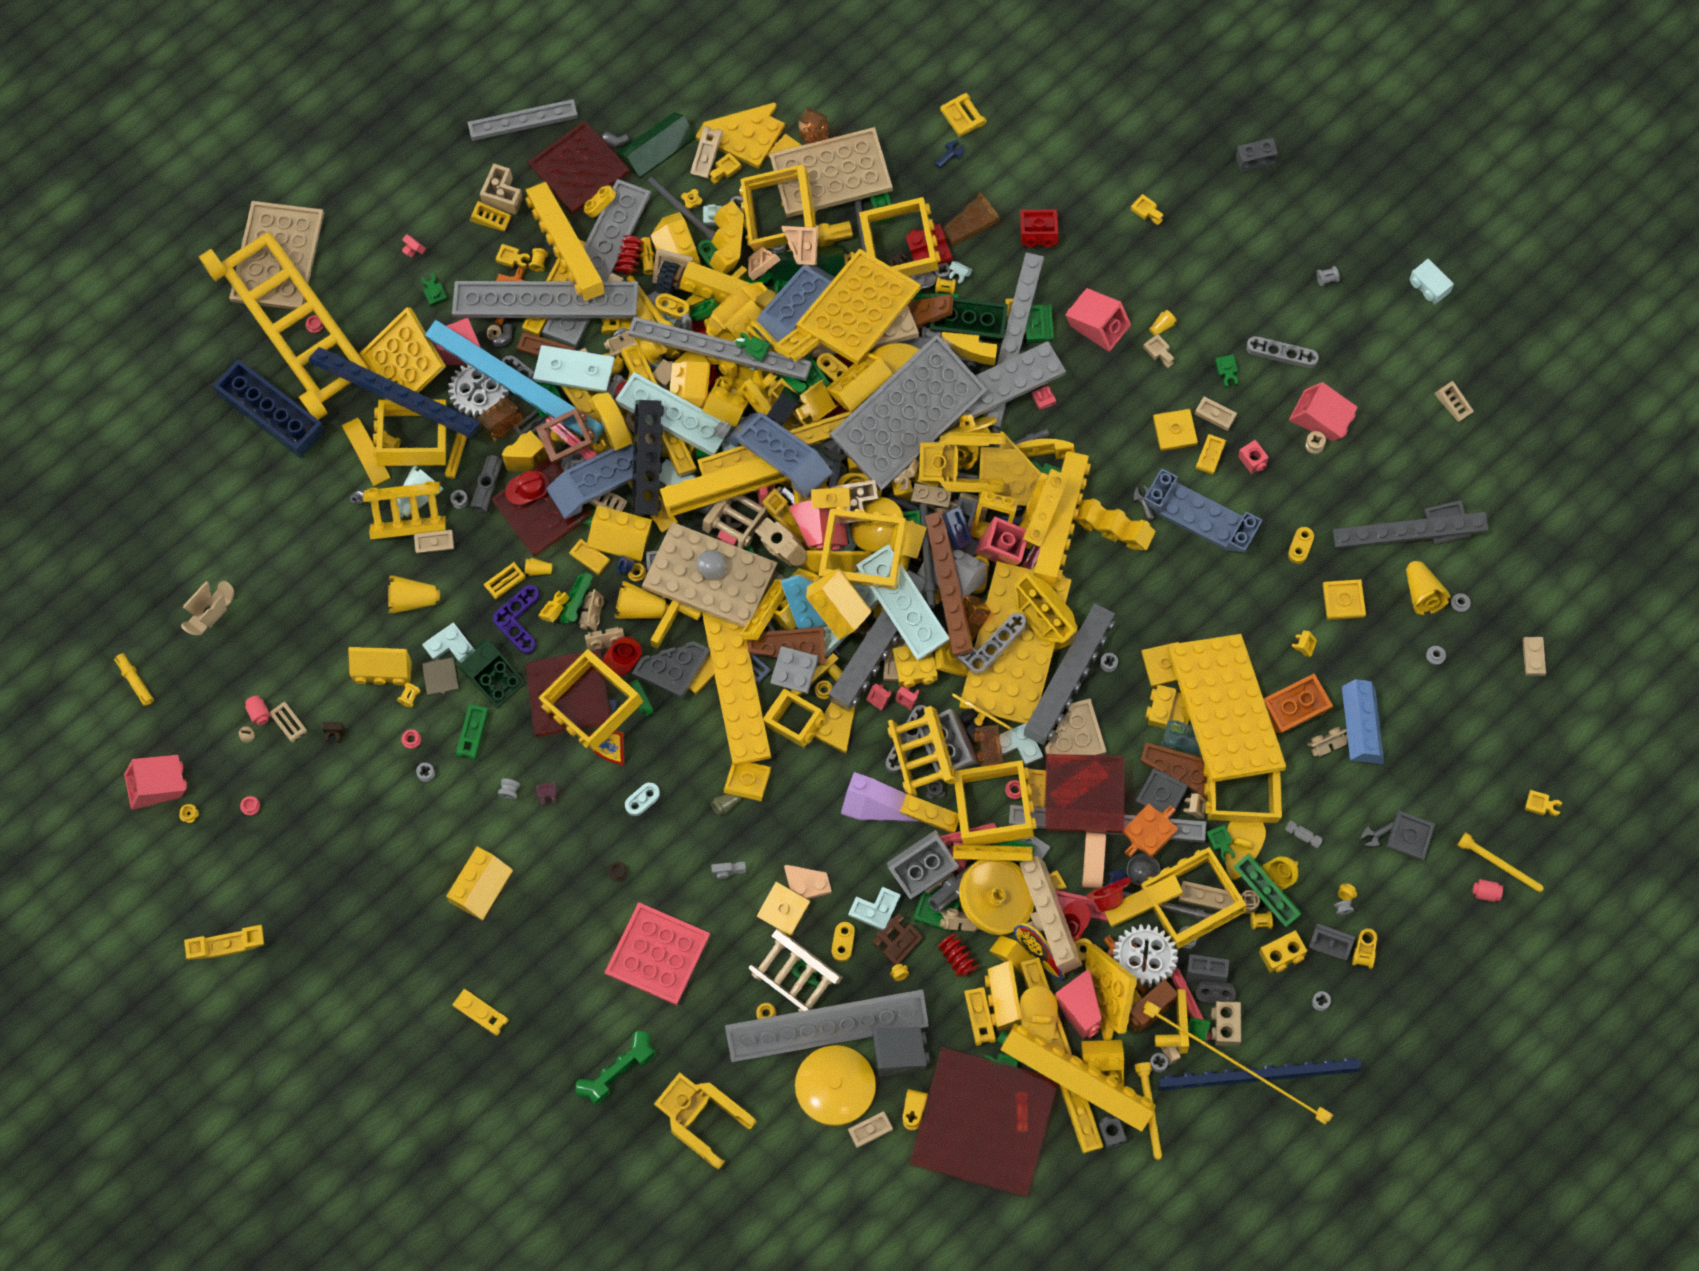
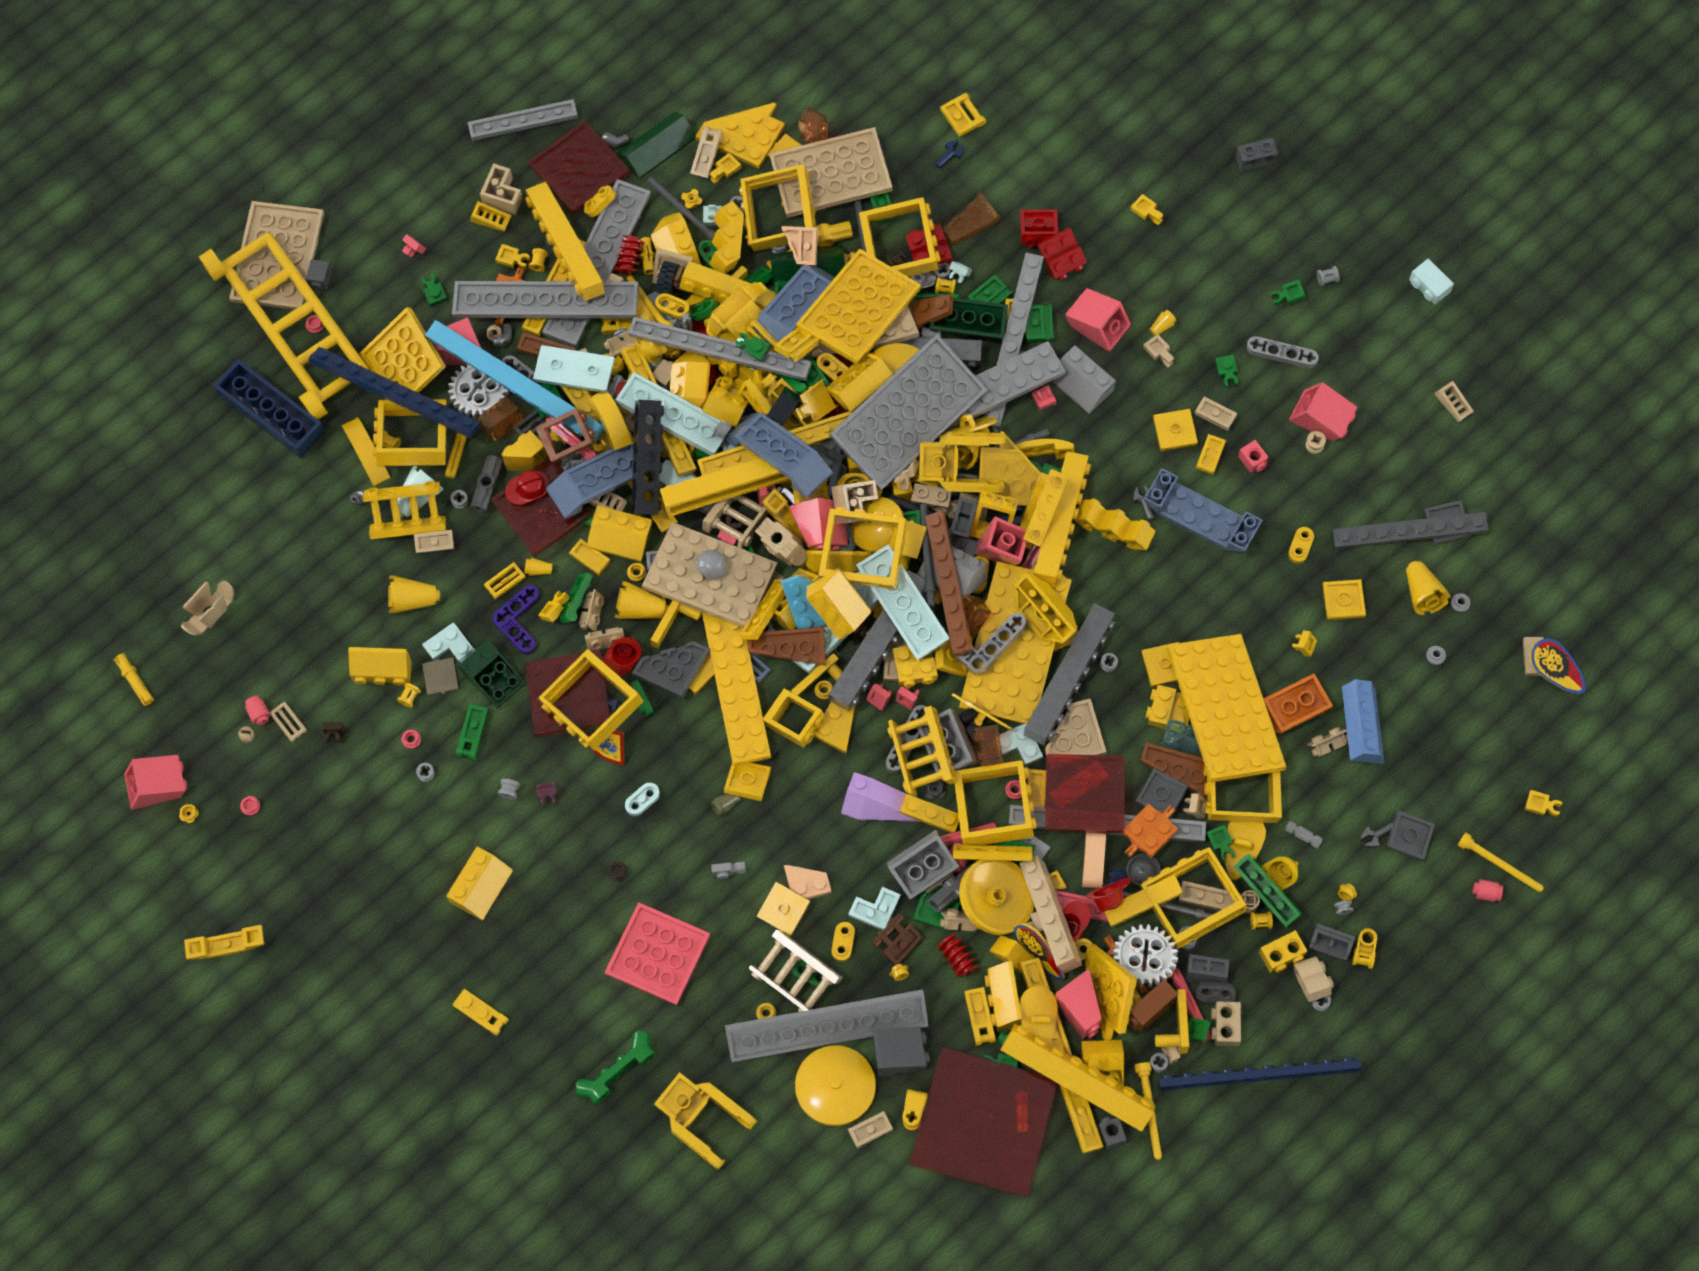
dark blue tile [615,555,635,575] -> none
light nougat wing [748,247,780,280] -> none
light grey plate [770,646,819,694] -> none
yellow plate [811,487,851,509] -> none
yellow slope [941,332,997,366] -> none
dark blue plate [941,506,973,549] -> none
yellow piece [1143,1001,1333,1125] -> none
none -> dark grey brick [306,259,332,290]
none -> green plate [967,275,1013,304]
none -> red plate [1037,228,1087,280]
none -> light grey slope [1051,345,1116,414]
none -> green plate [1270,280,1306,306]
none -> tan brick [1293,956,1334,1002]
none -> shield [1530,638,1586,694]

